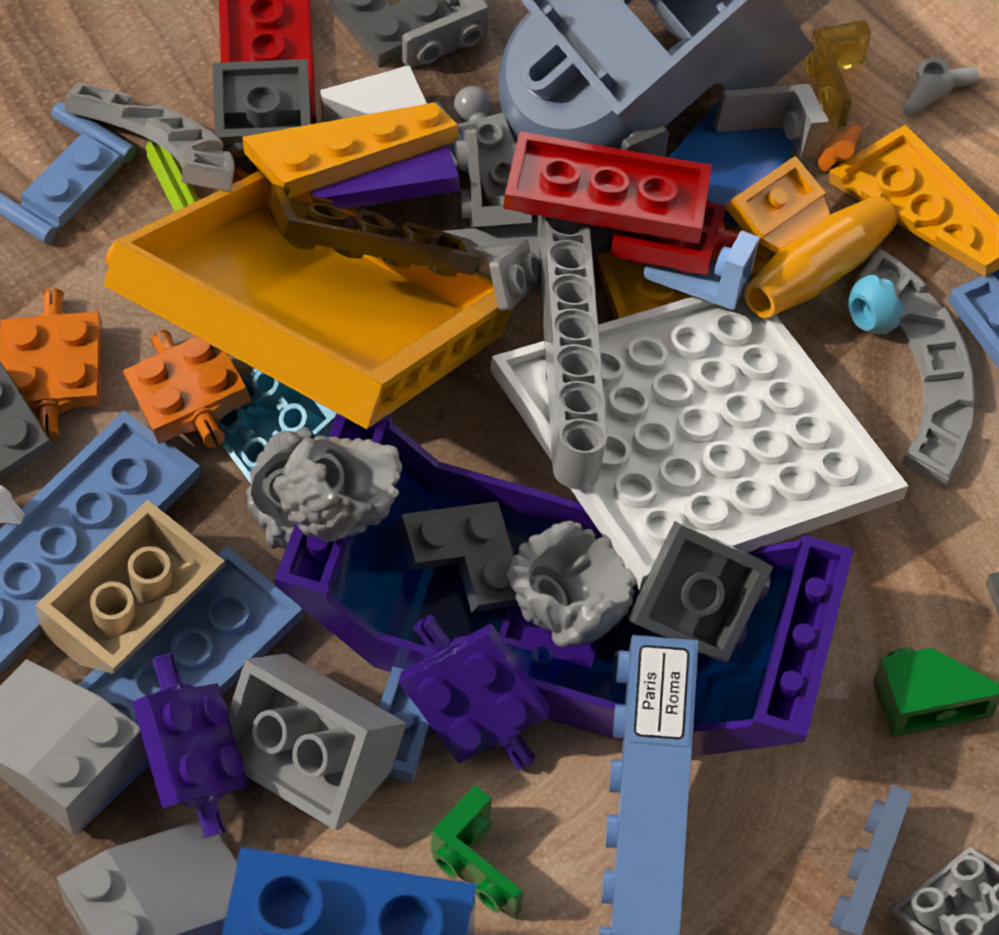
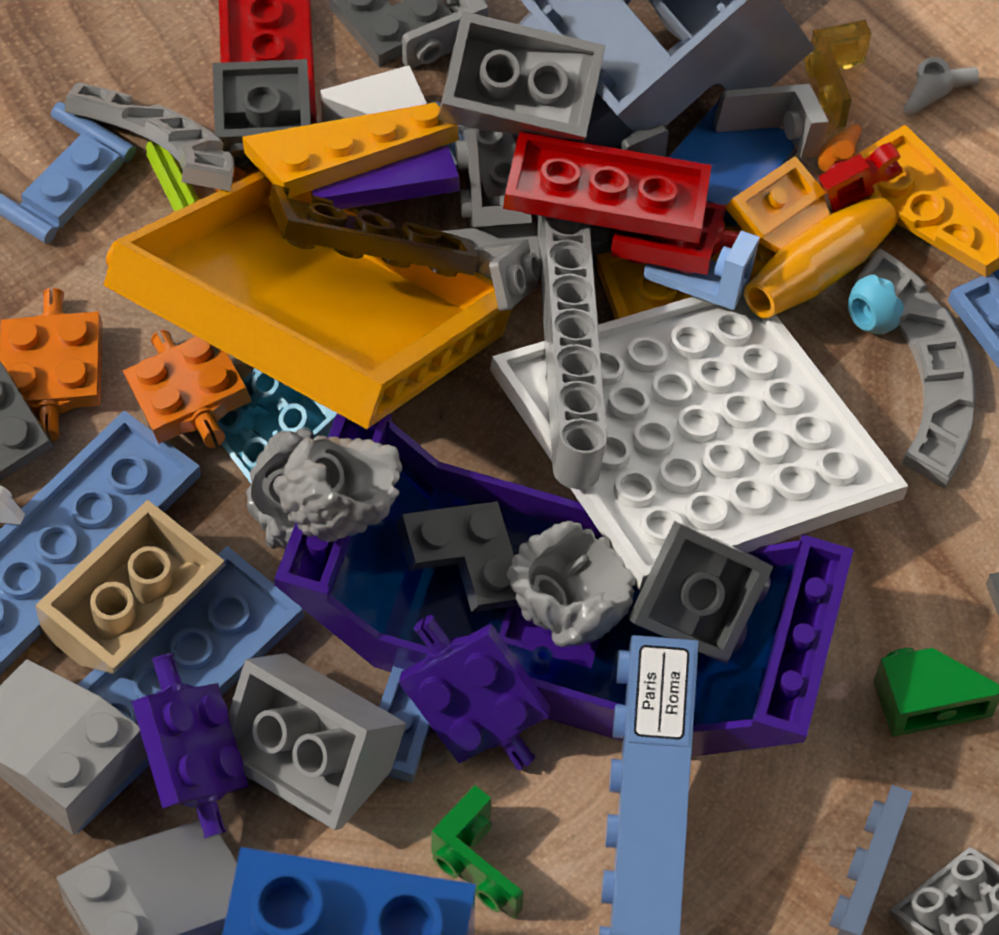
none -> light grey slope [437,11,606,140]
none -> red plate [818,142,903,213]

